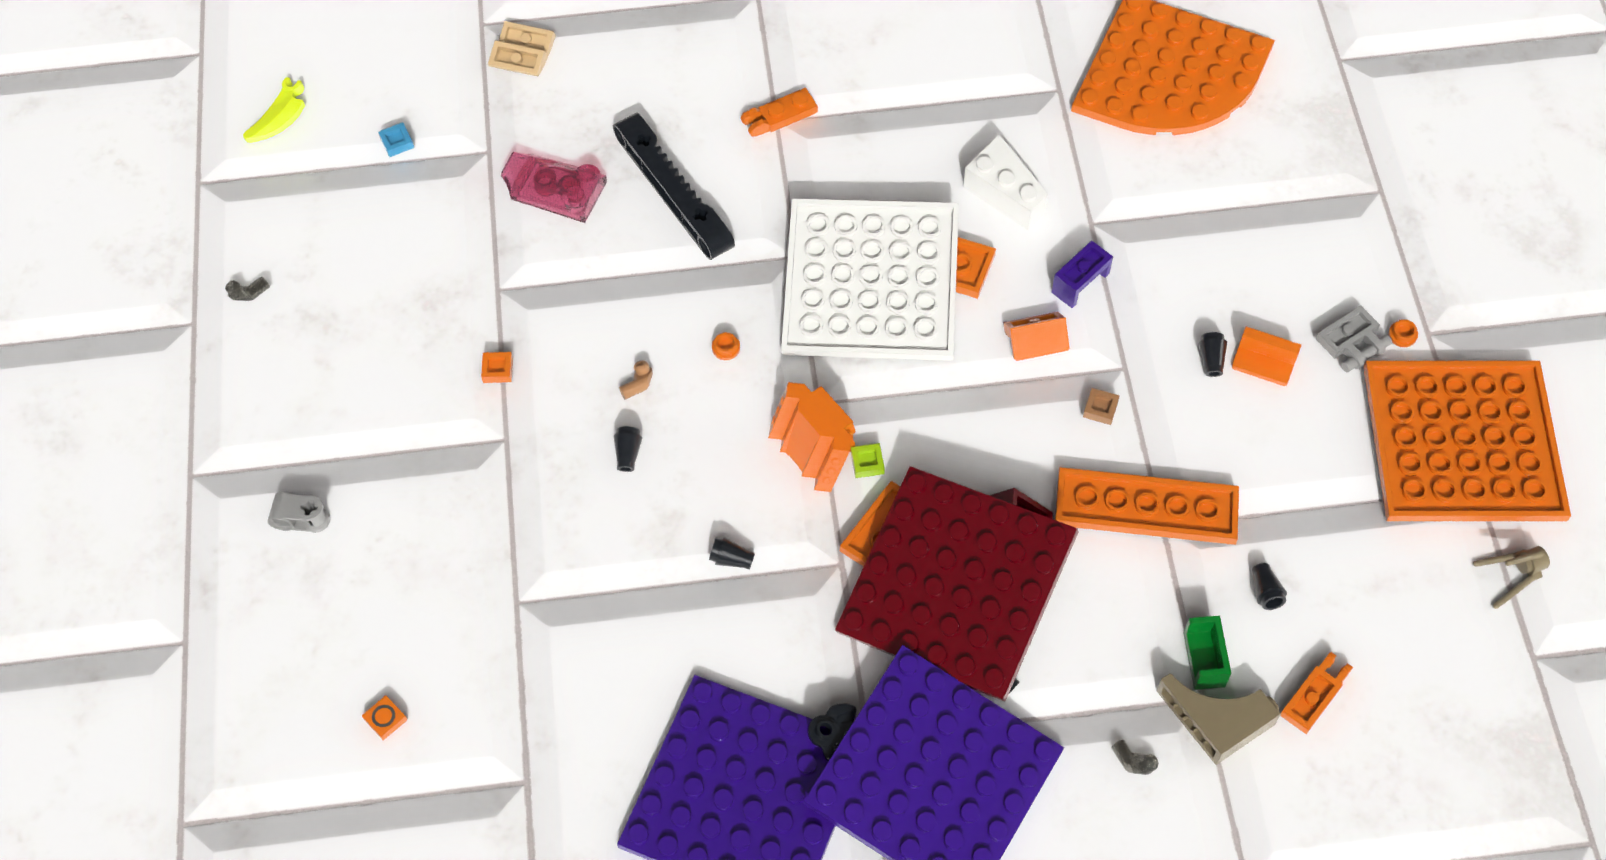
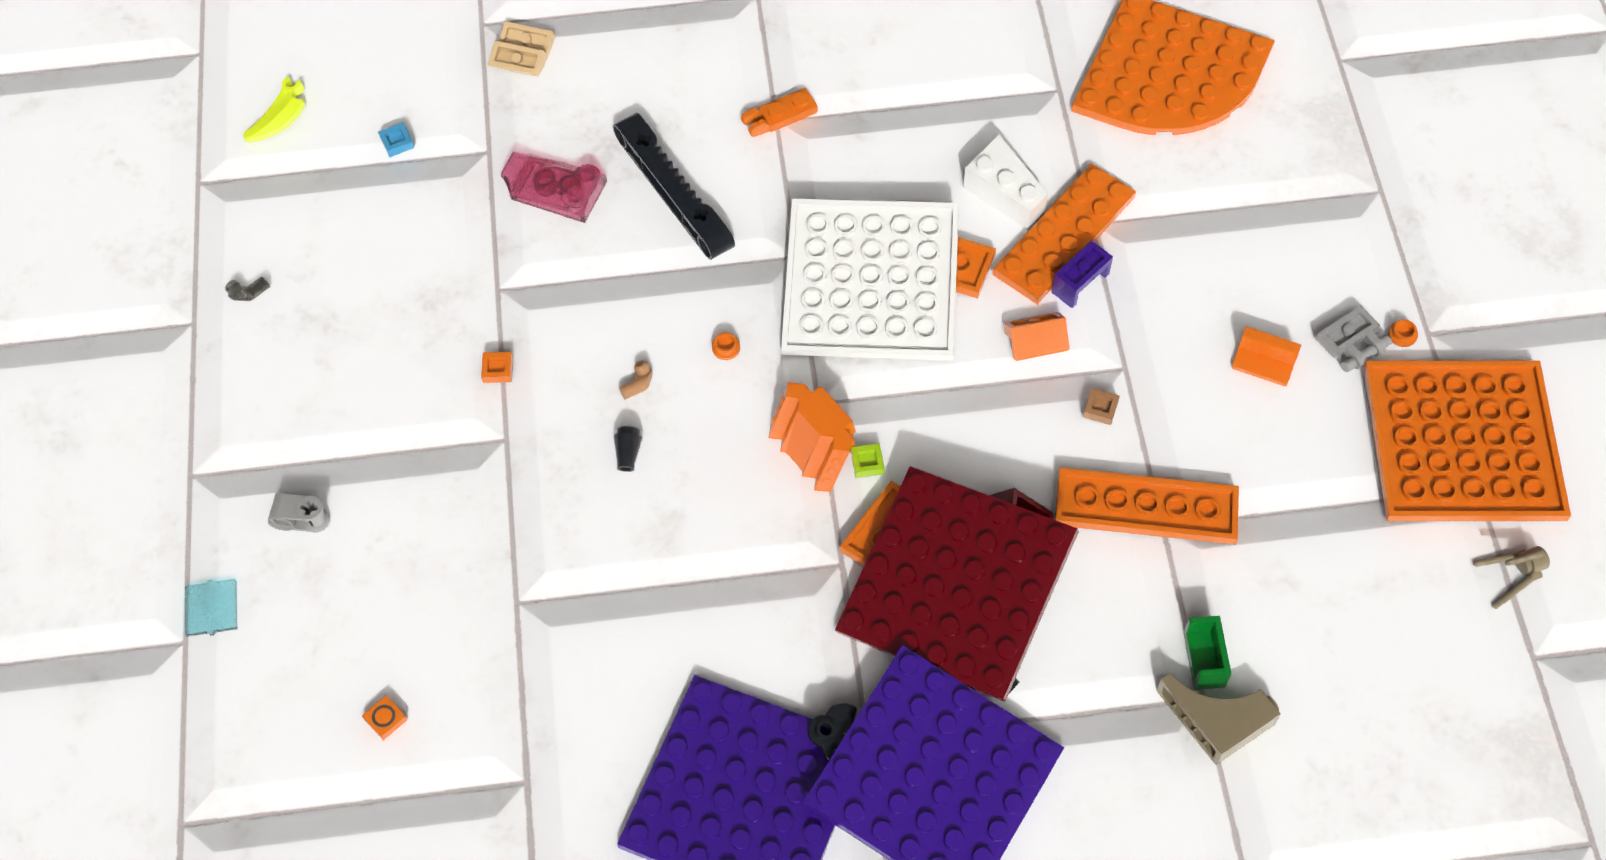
black cone [709,537,755,570] -> none
clear smoke arm [1111,740,1159,775] -> none
black cone [1198,332,1228,377] -> none
black cone [1252,563,1287,610] -> none
orange hinge [1280,652,1353,734] -> none
none -> clear light blue piece [185,579,238,637]
none -> orange plate [993,164,1136,305]

